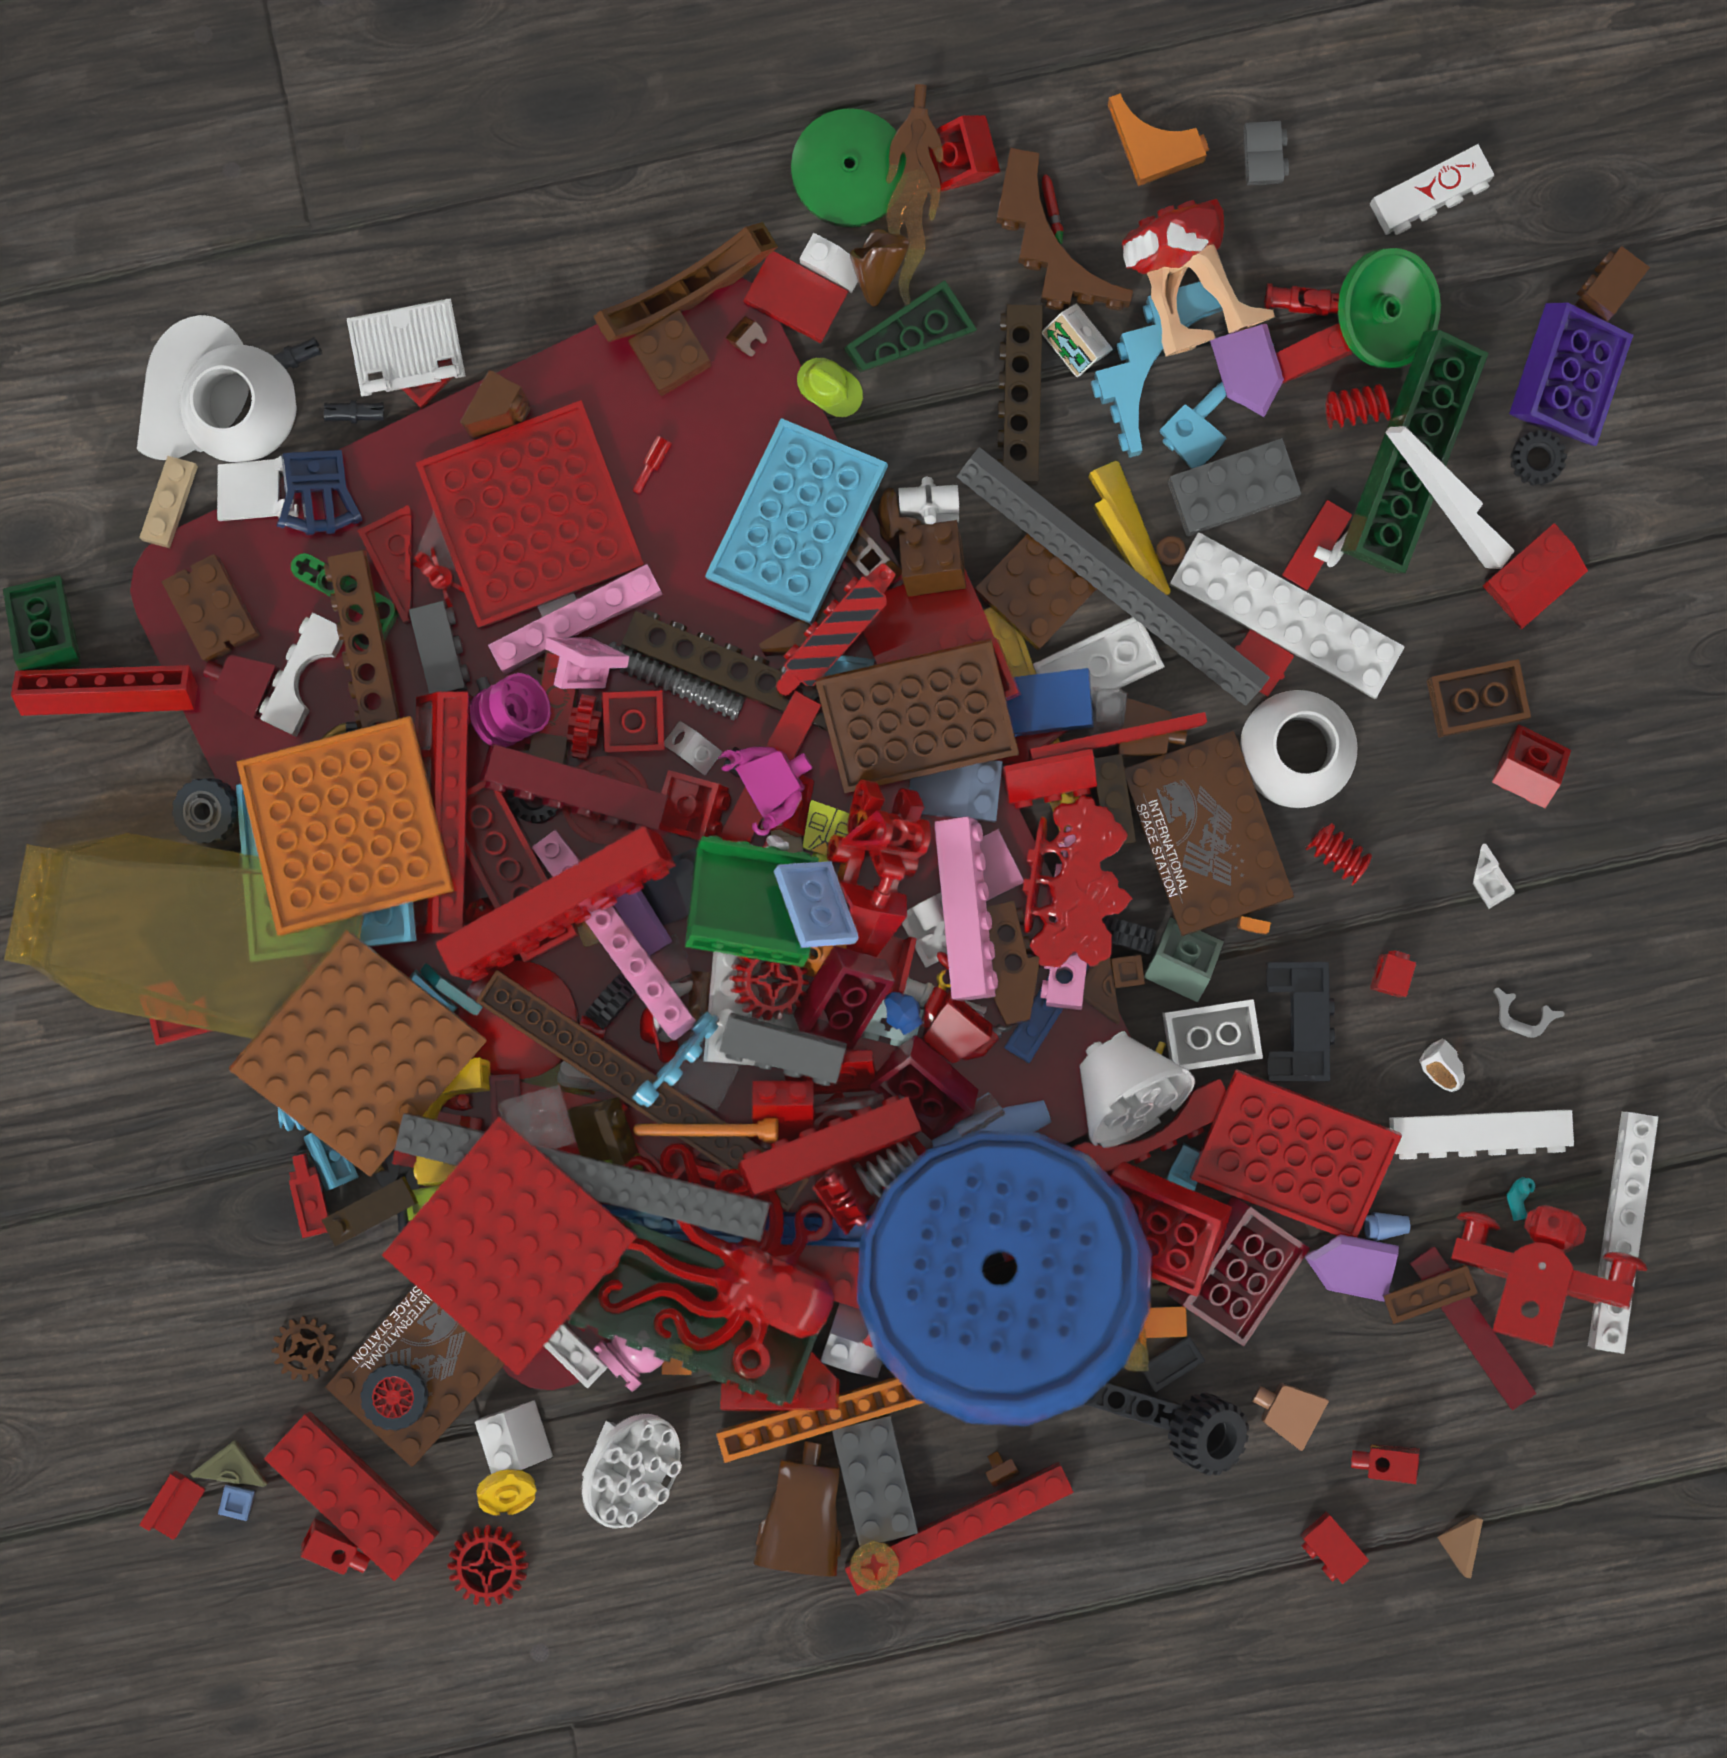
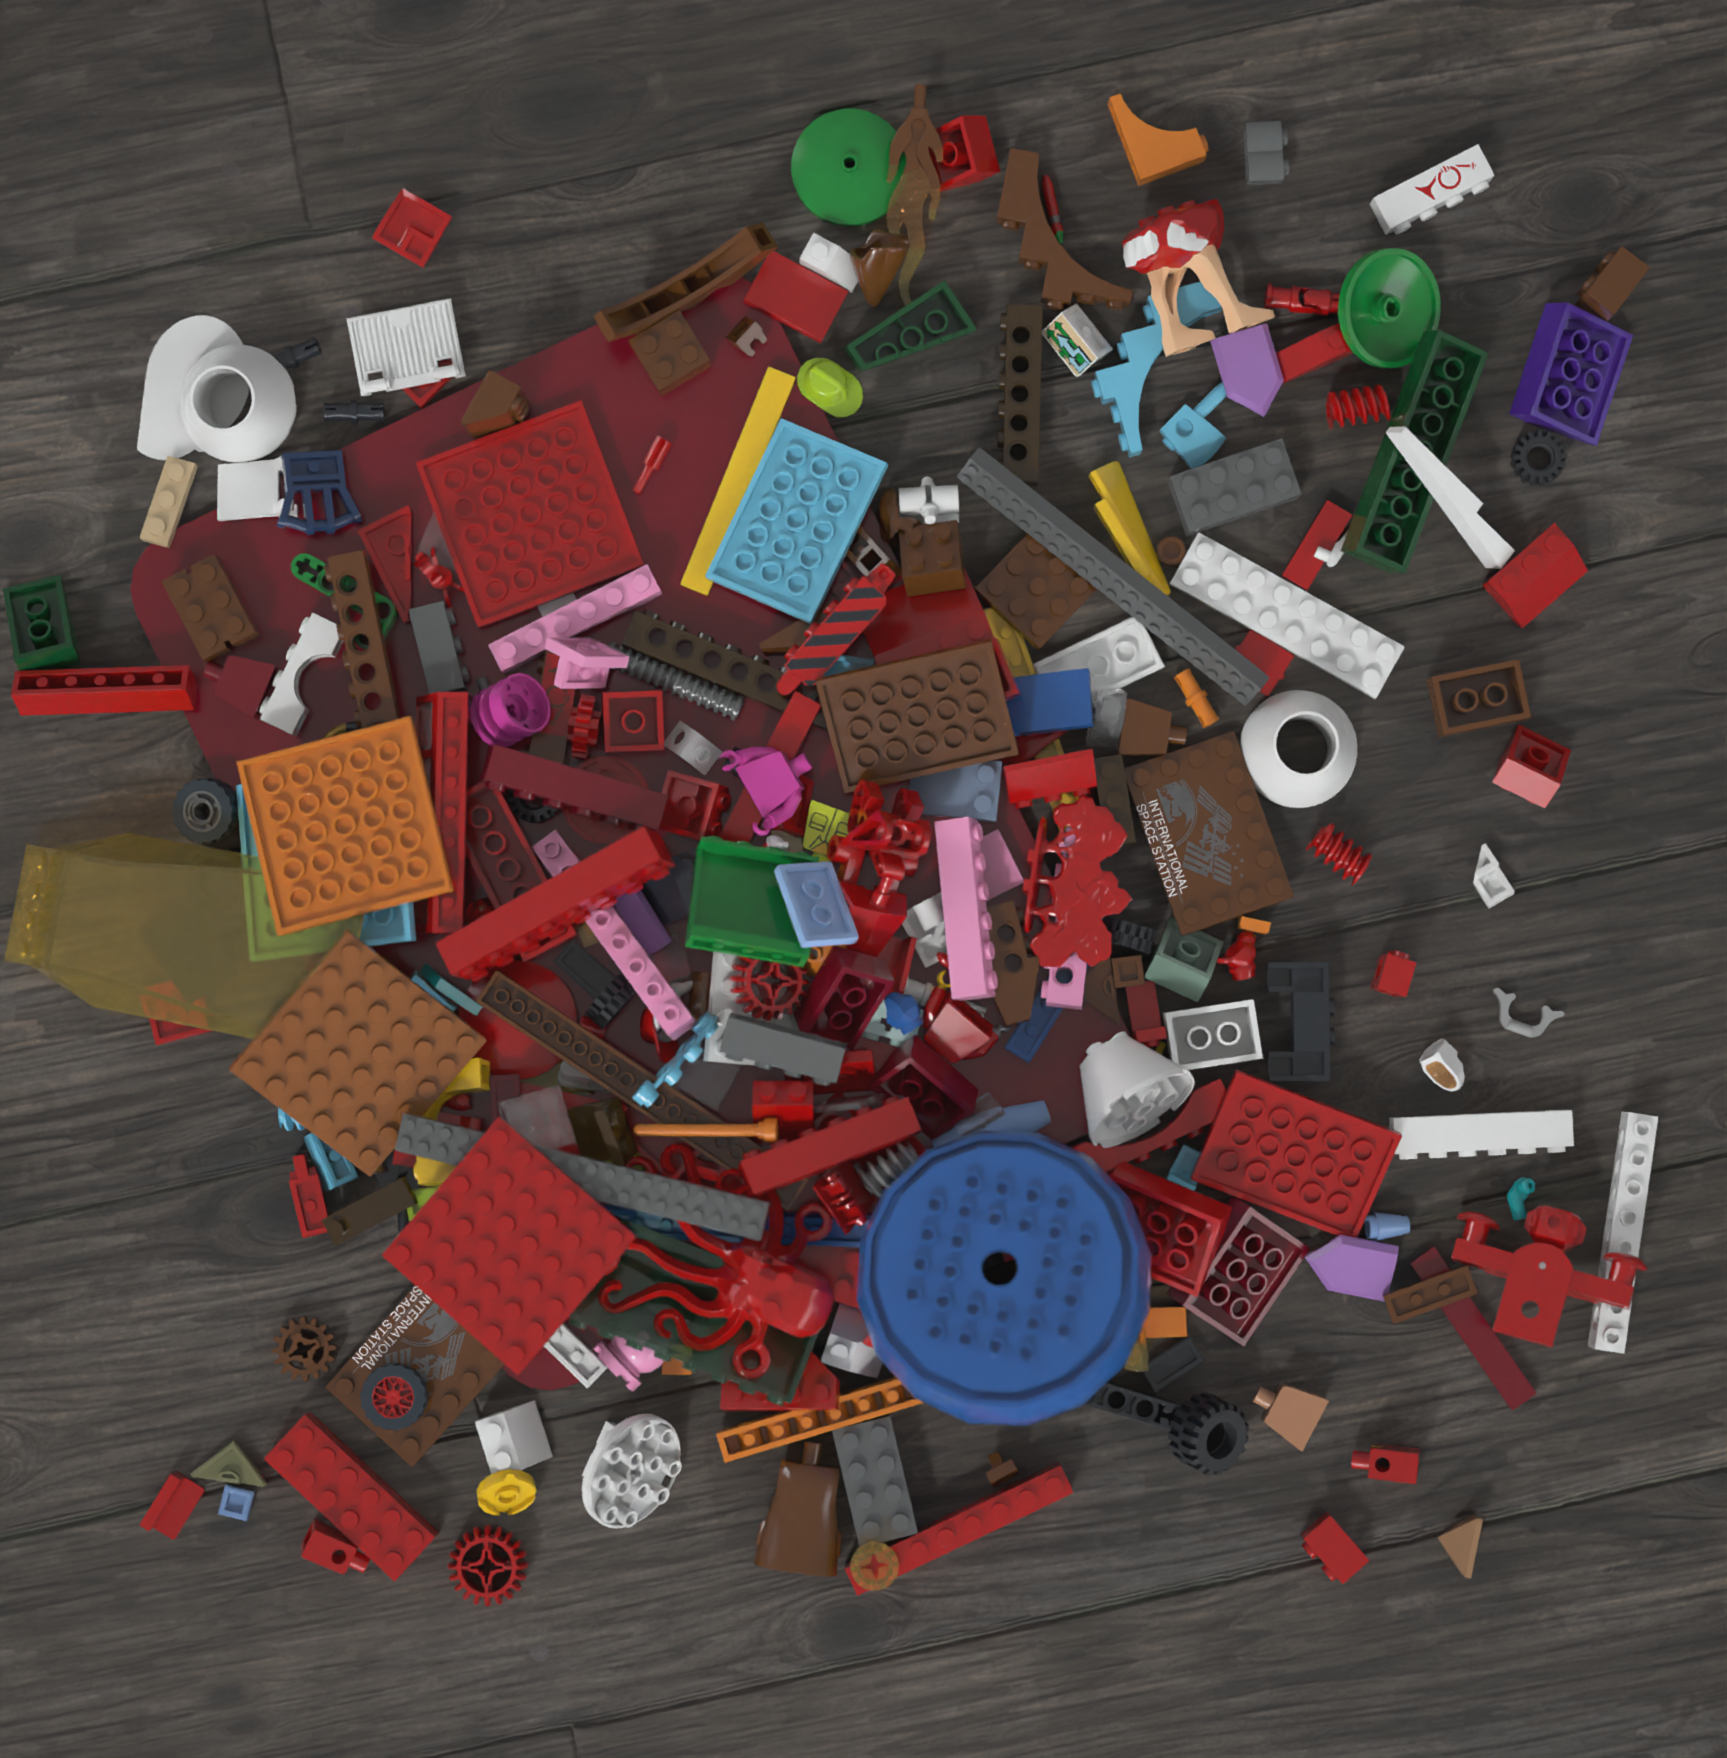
red tile [1028,712,1207,761] -> none
none -> red plate [372,188,453,268]
none -> black tile [553,939,615,999]
none -> yellow tile [680,366,796,596]
none -> red bracket [1125,980,1167,1047]
none -> orange pin [1174,668,1220,729]
none -> red animal [1217,931,1257,981]

